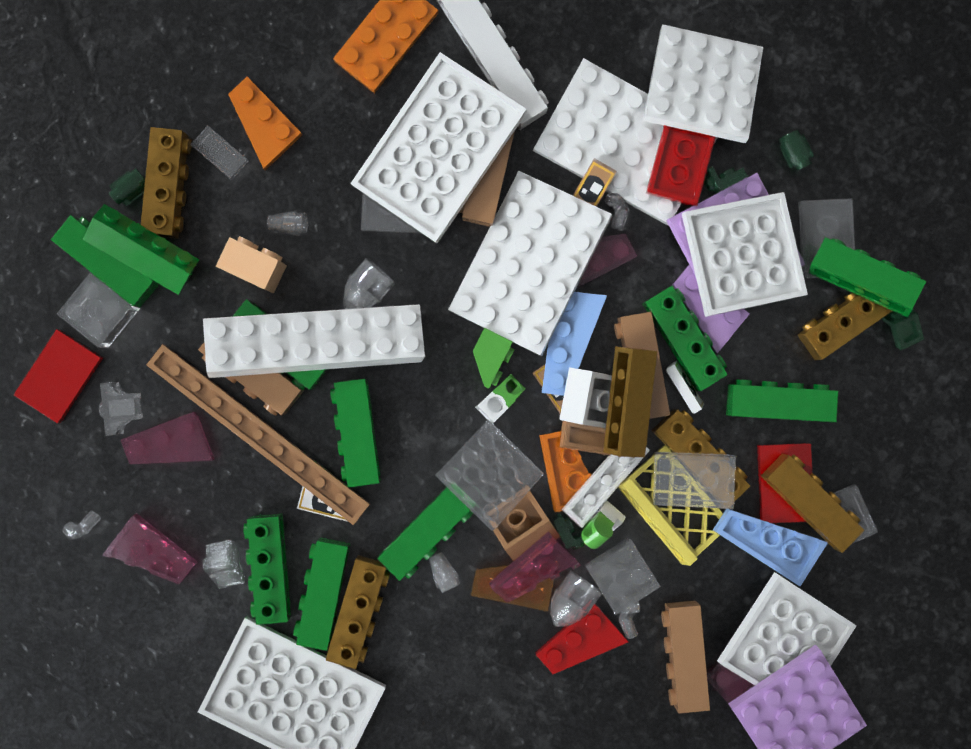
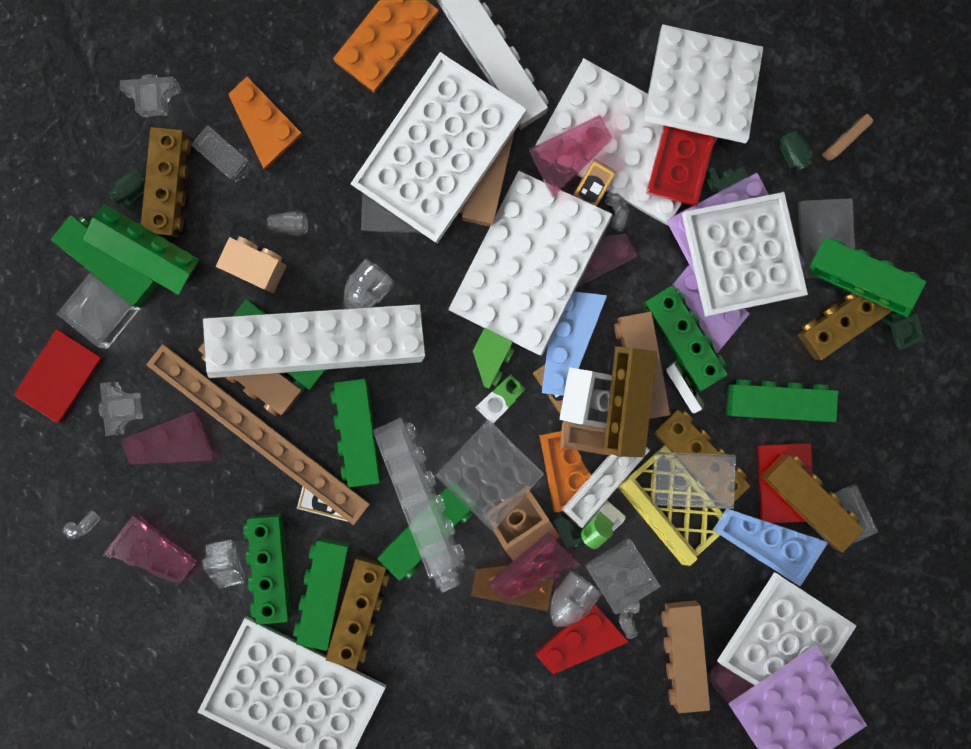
none -> clear brick [120,75,180,117]
none -> clear brick [373,418,465,580]
none -> clear pink wing [529,115,612,198]
none -> medium nougat tile [822,113,873,161]

